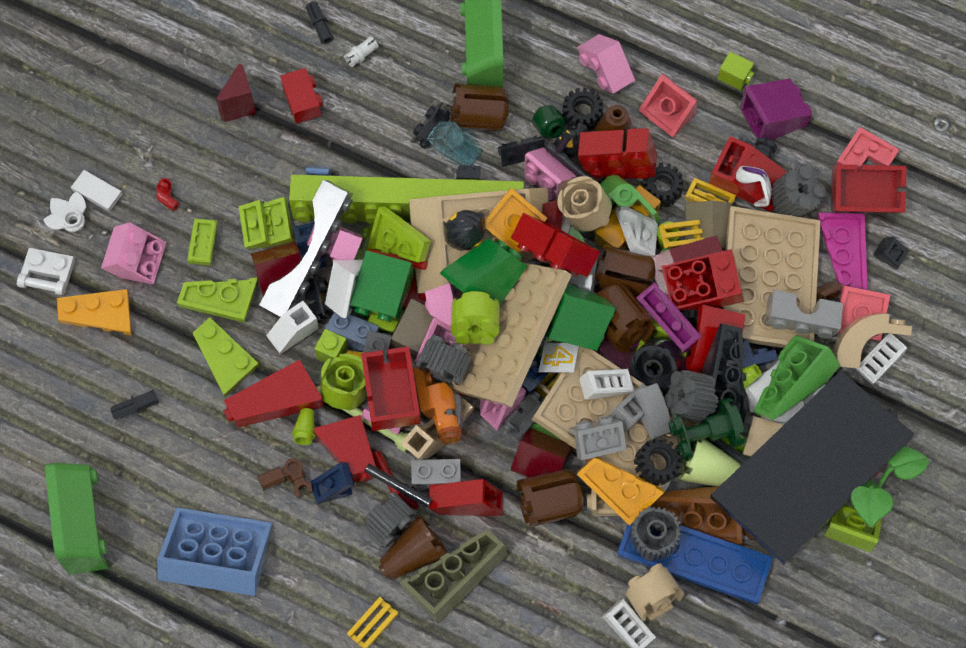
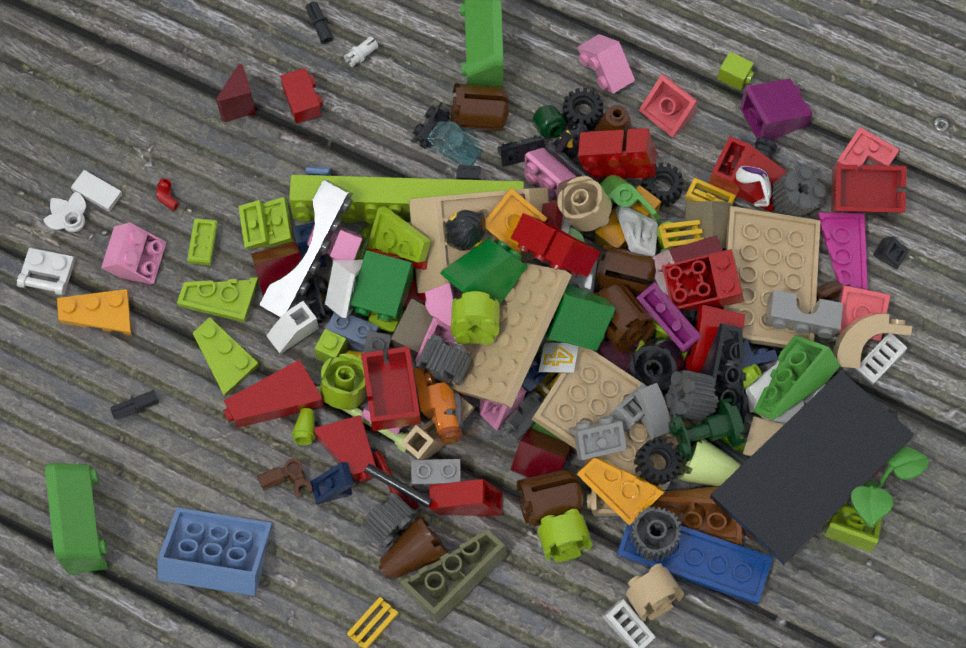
white slope [579,369,634,400] -> none
none -> lime brick [537,509,593,562]

